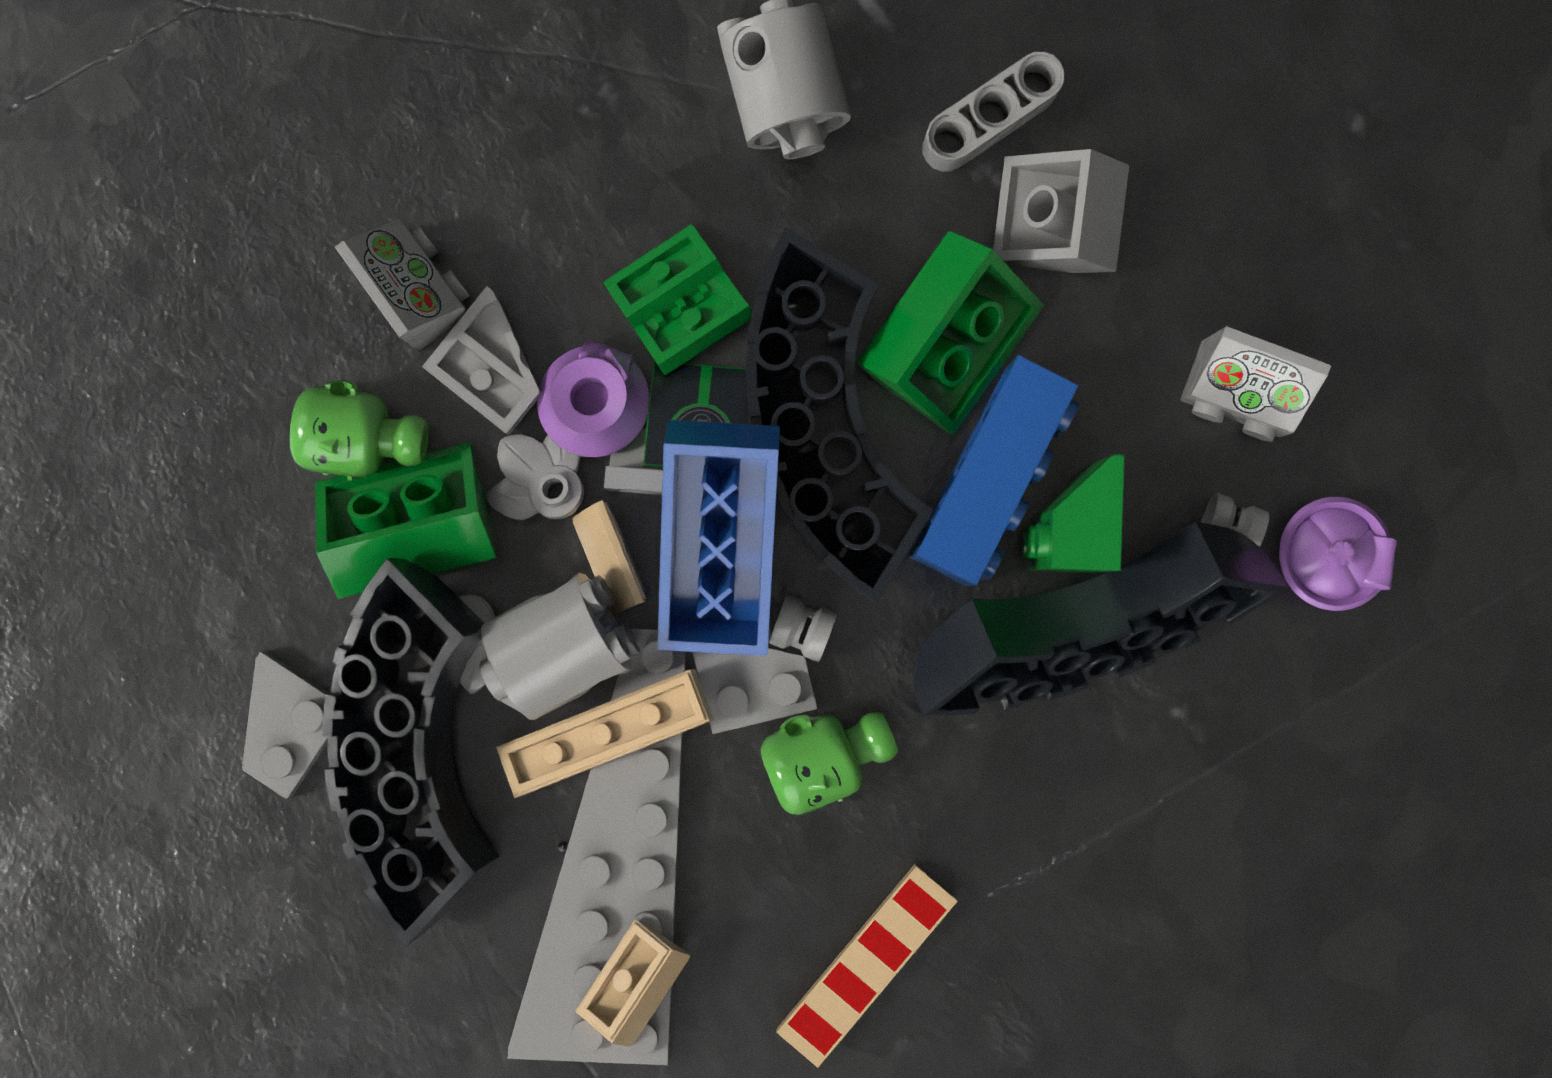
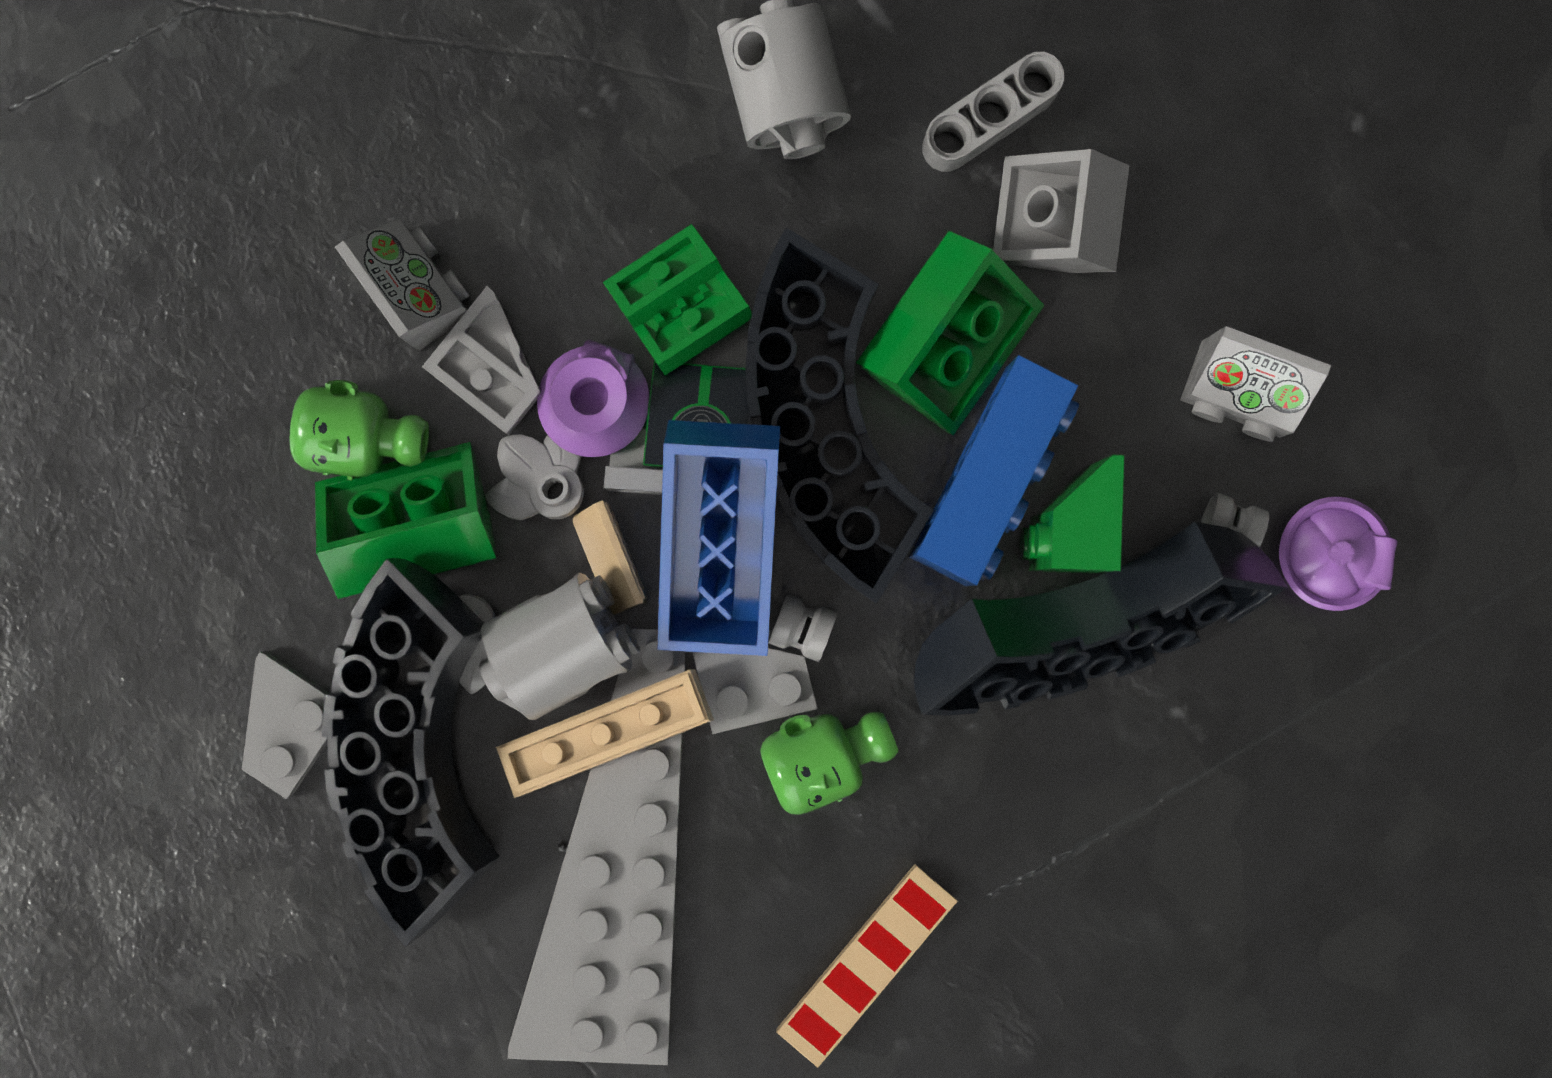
tan slope [575,919,690,1047] -> none

